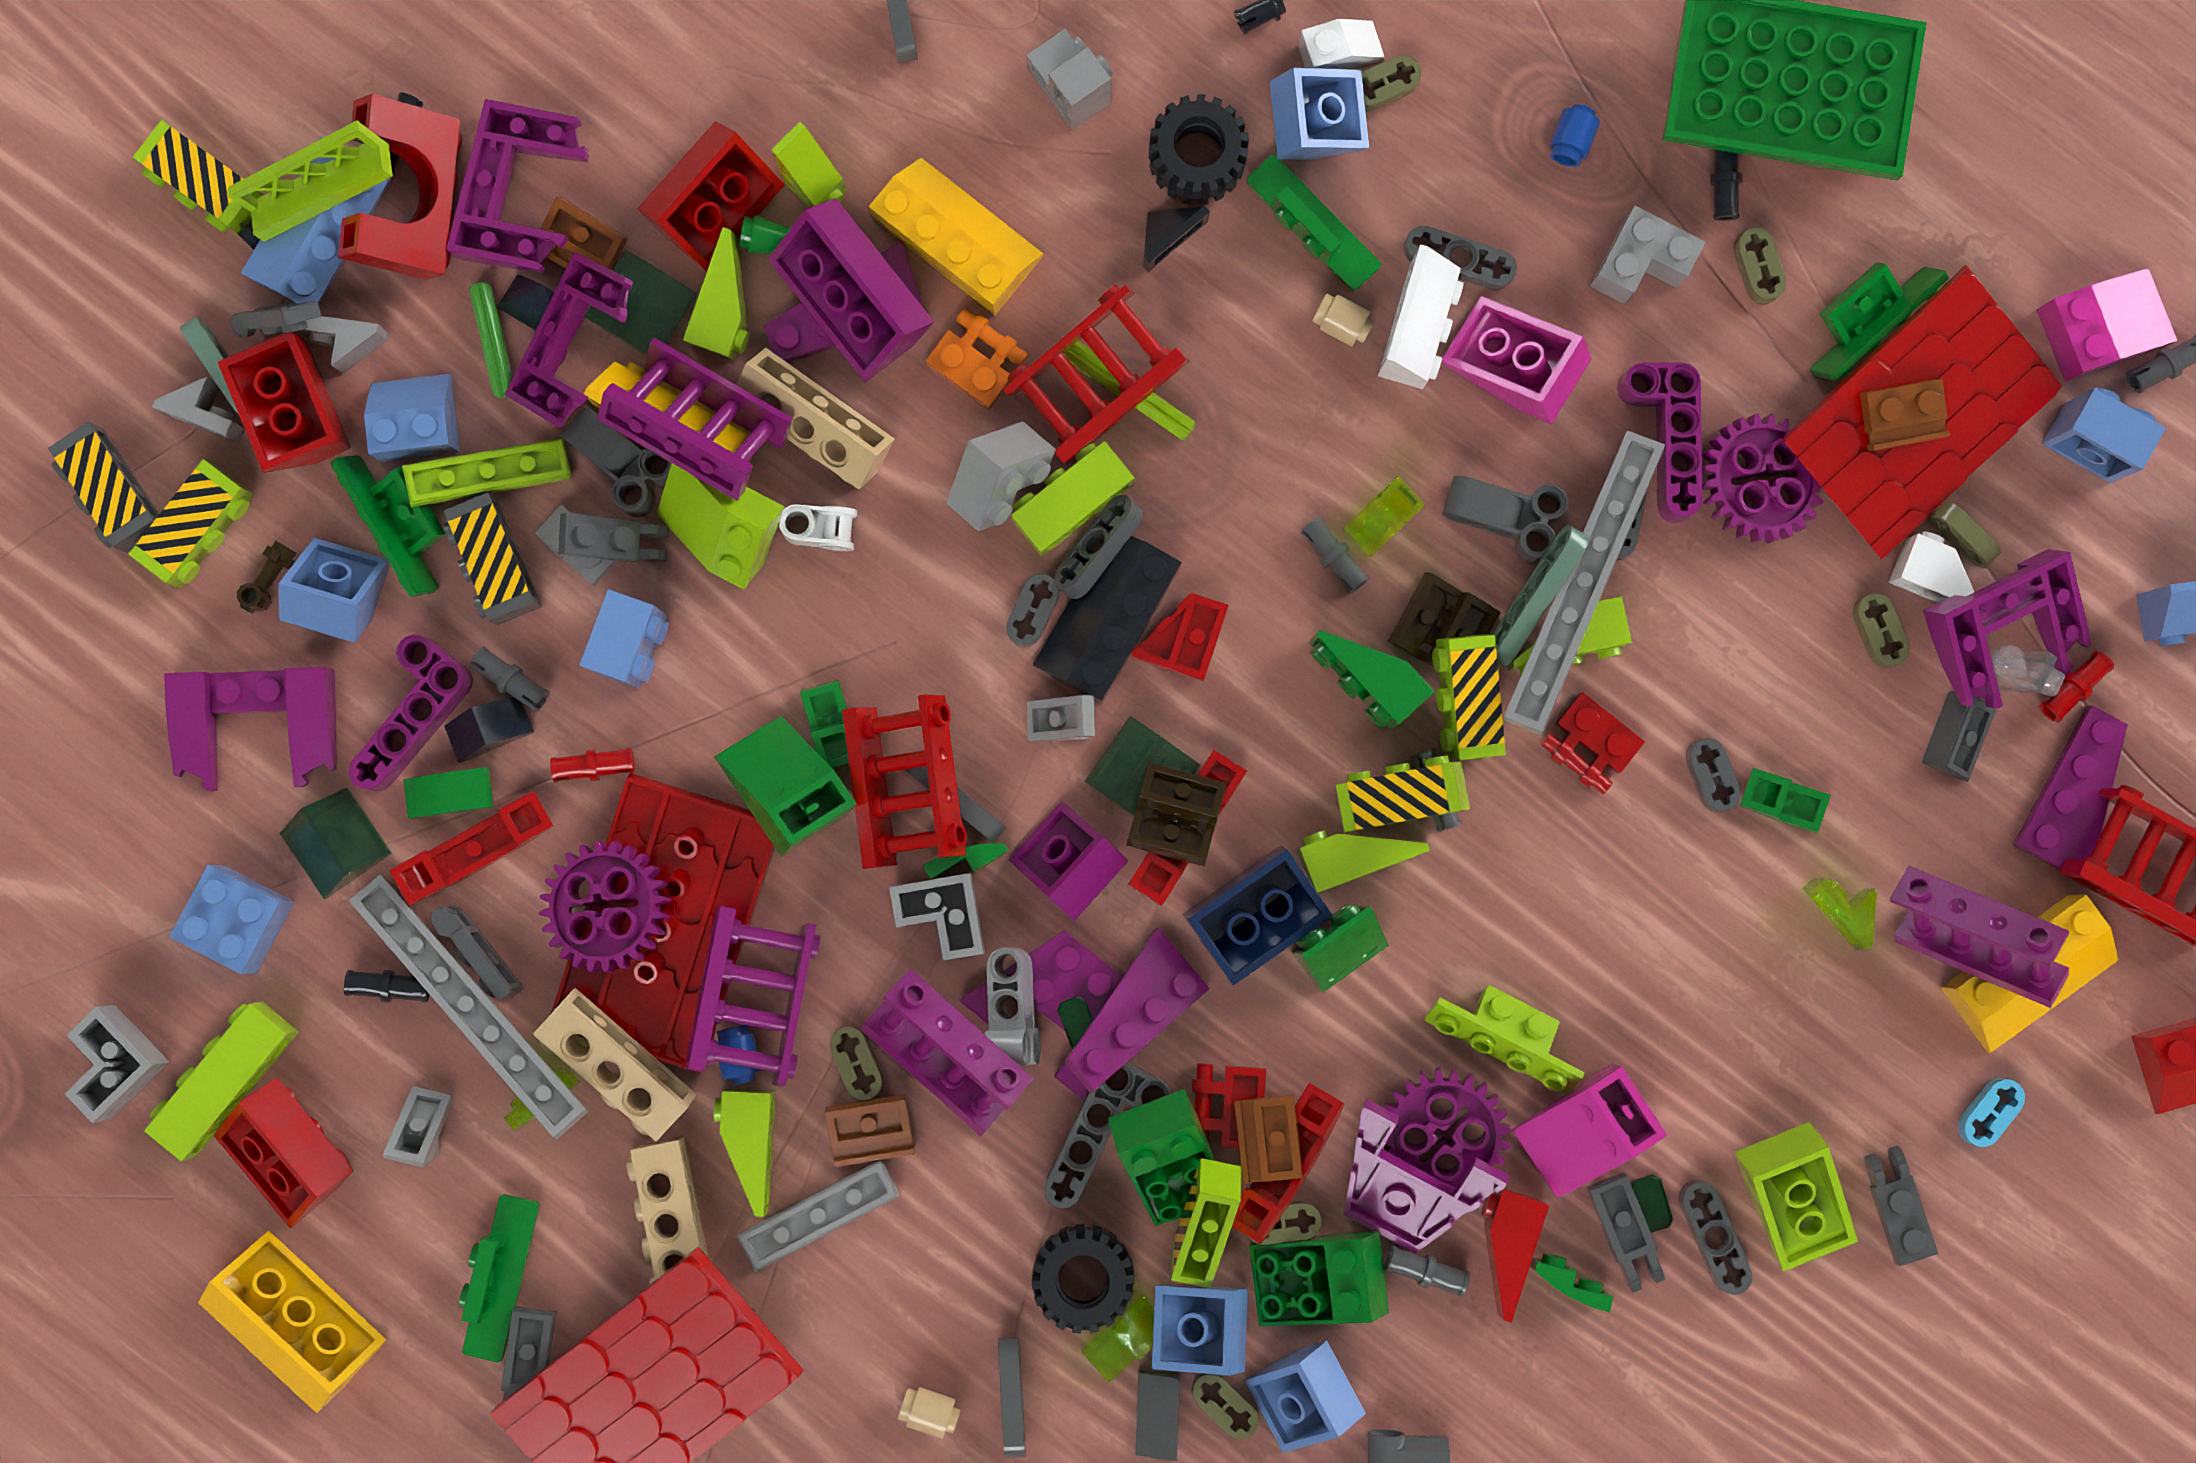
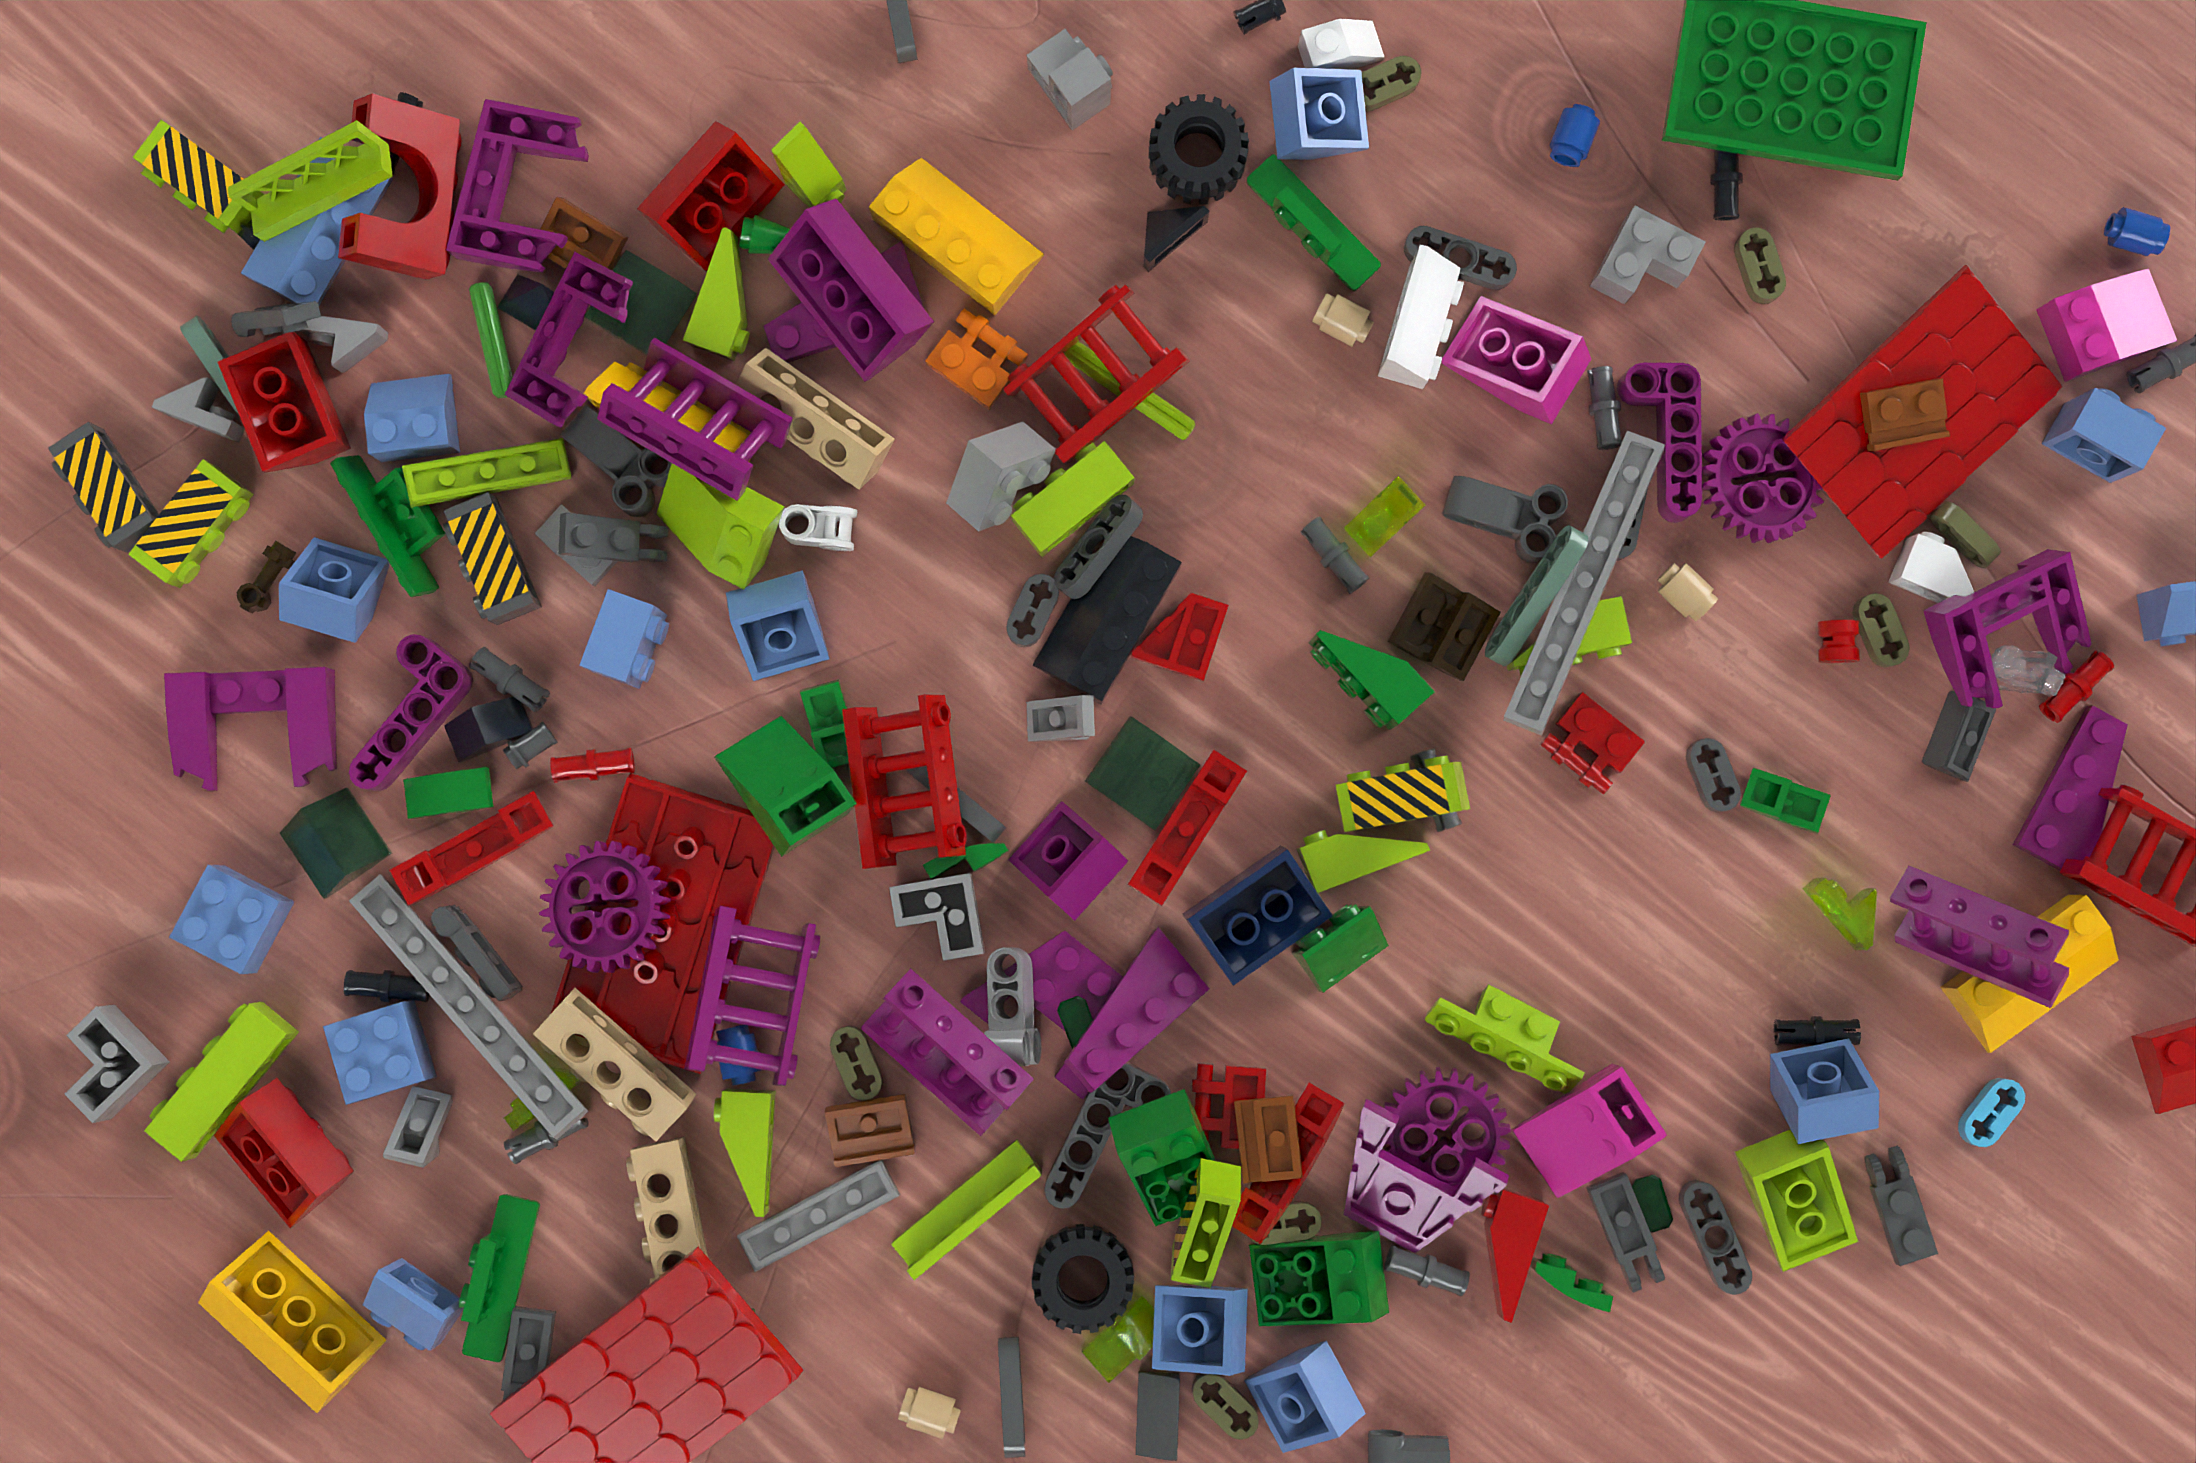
dark brown slope [1126,762,1227,867] -> none
brick [1432,634,1506,760] -> none
green bracket [1810,262,1950,381] -> none
none -> medium blue brick [323,1000,437,1105]
none -> medium blue slope [363,1258,464,1351]
none -> dark grey pin [503,722,558,769]
none -> dark grey pin [504,1118,589,1164]
none -> medium blue slope [726,570,830,681]
none -> lime fence [891,1139,1042,1280]
none -> dark grey pin [1587,366,1623,450]
none -> tan brick [1658,563,1718,622]
none -> medium blue brick [1770,1039,1880,1144]
none -> black pin [1773,1016,1861,1046]
none -> red wheel [1818,620,1860,663]
none -> blue brick [2104,207,2170,256]

